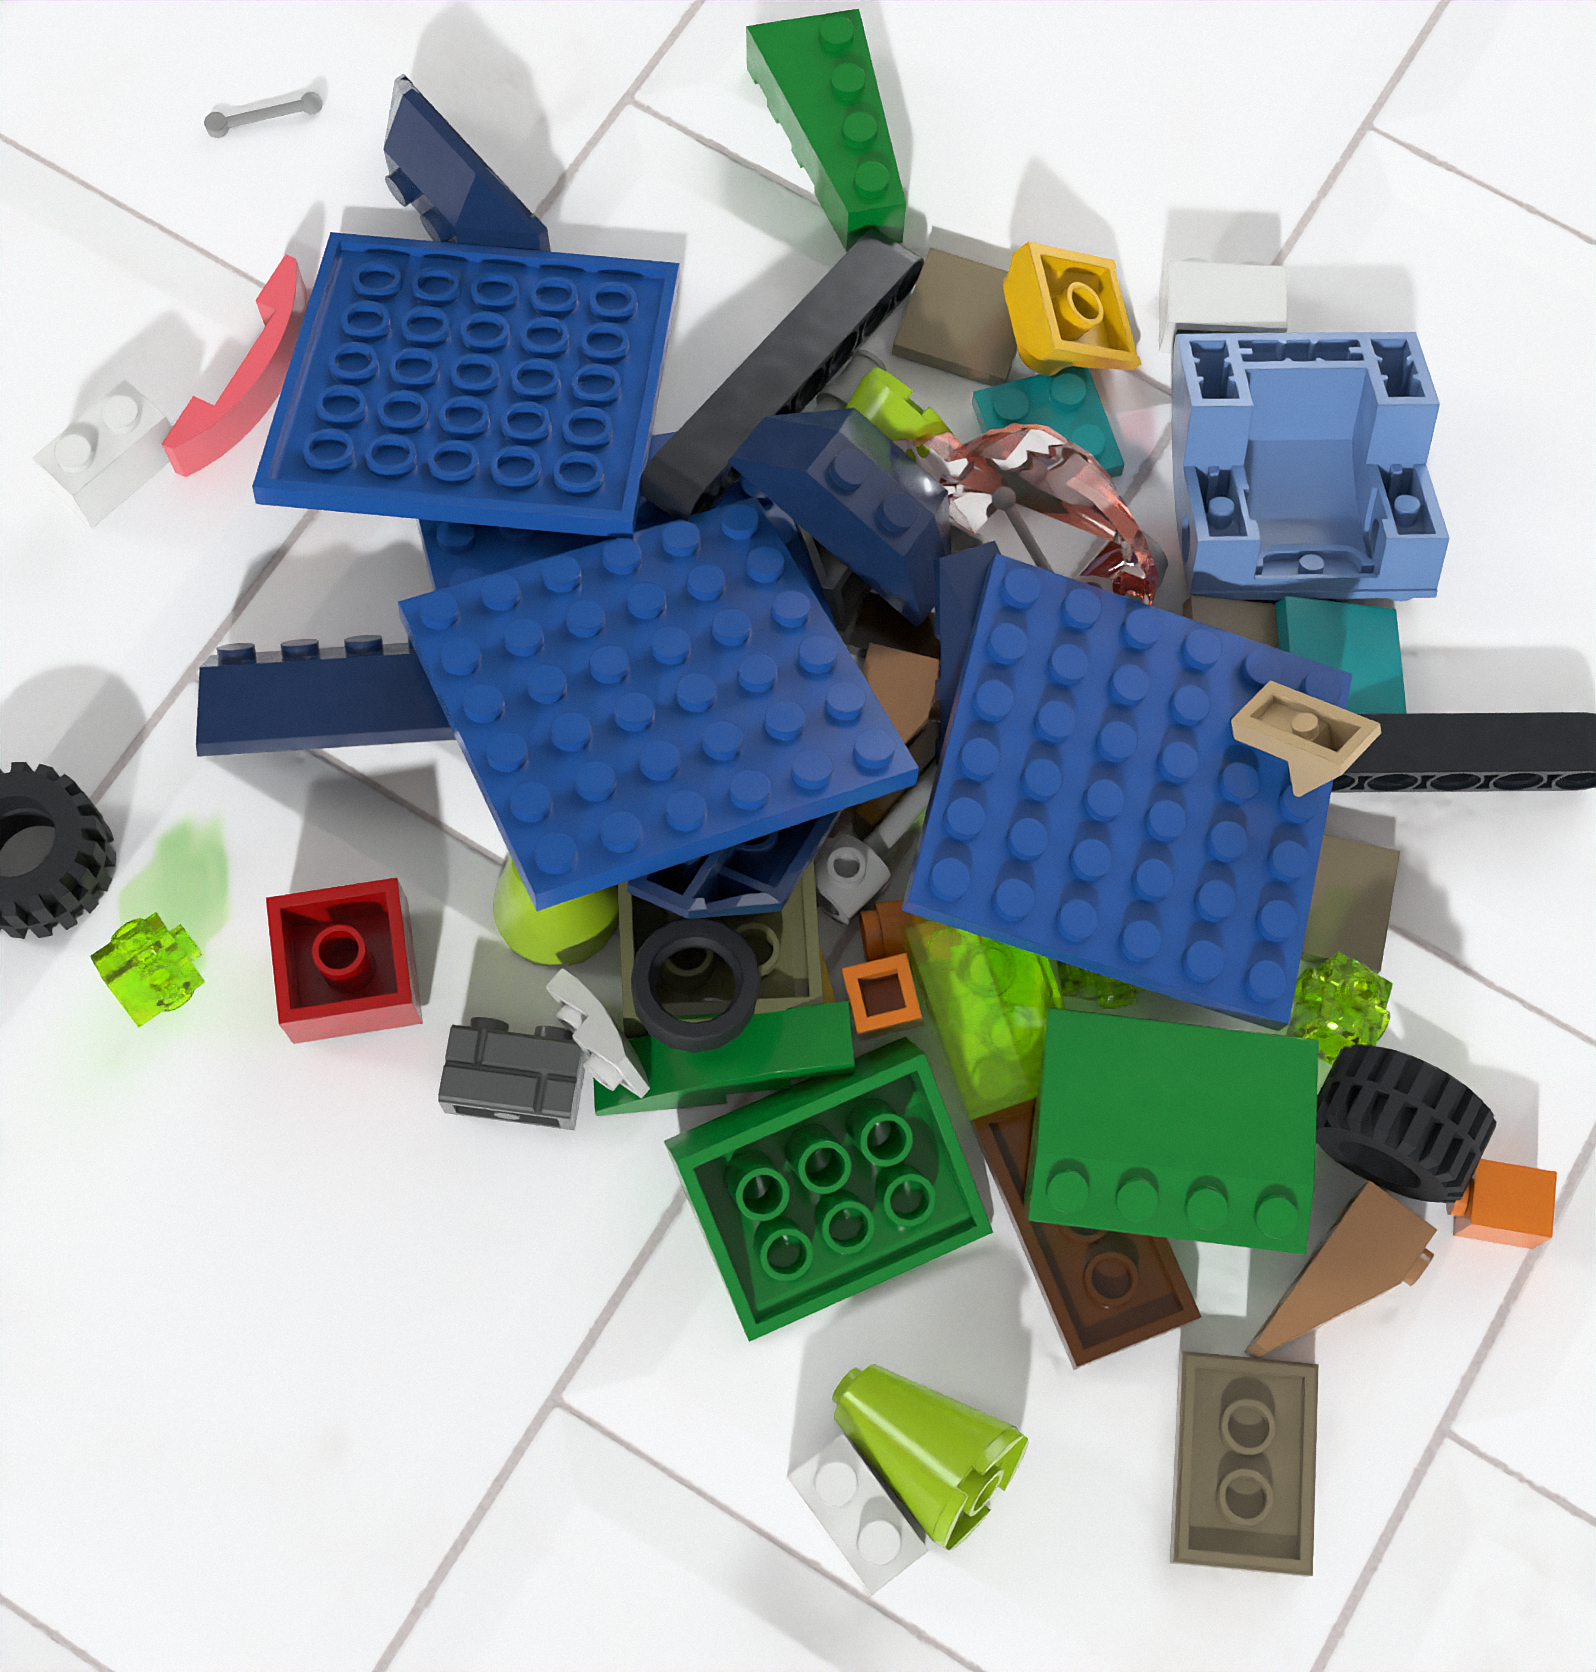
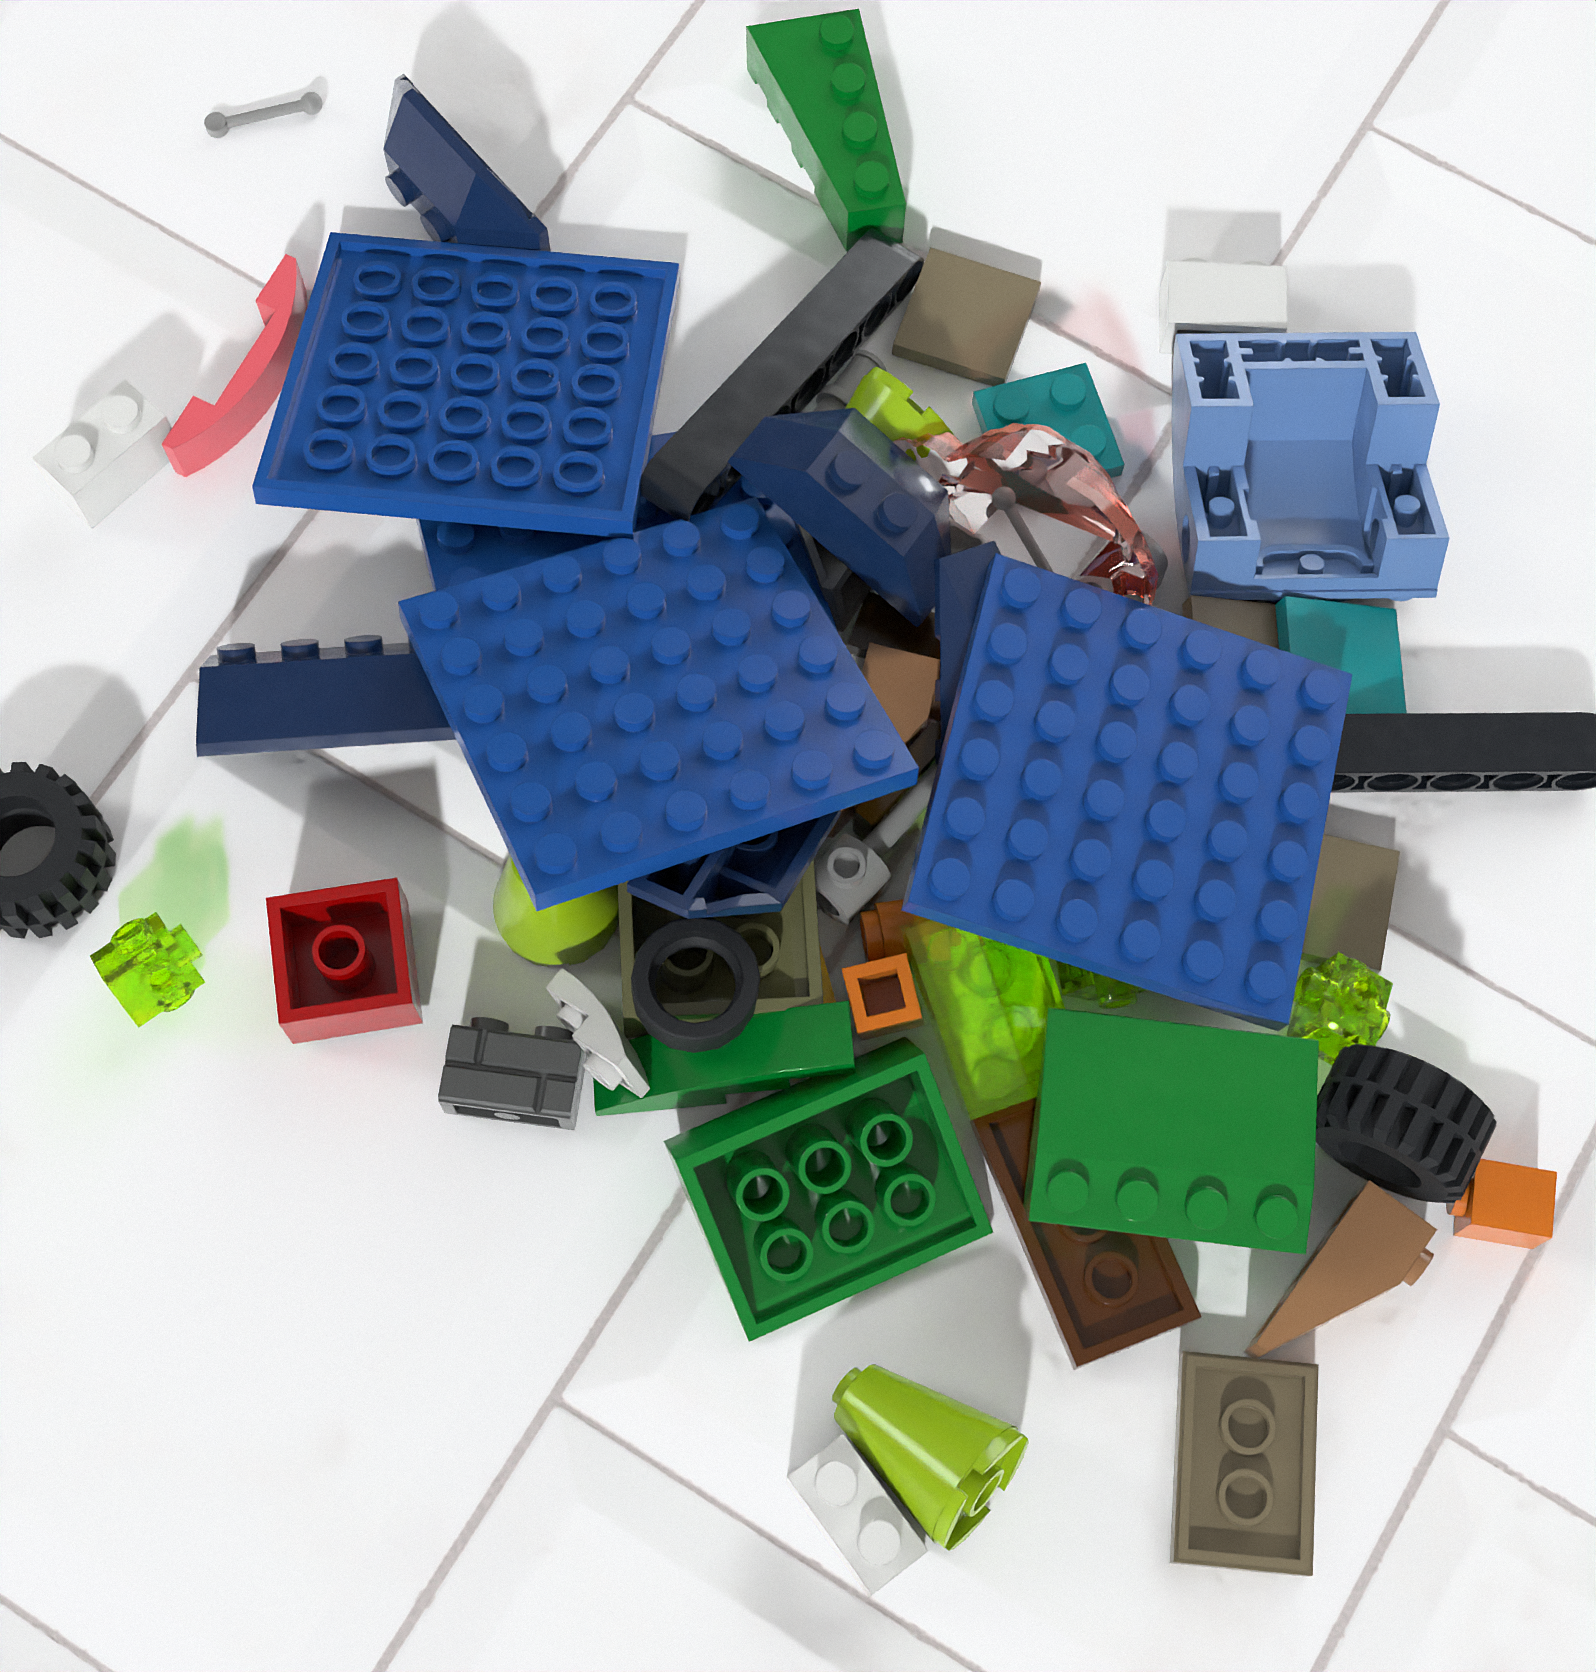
yellow slope [1003,241,1142,376] -> none
tan slope [1231,680,1381,797] -> none

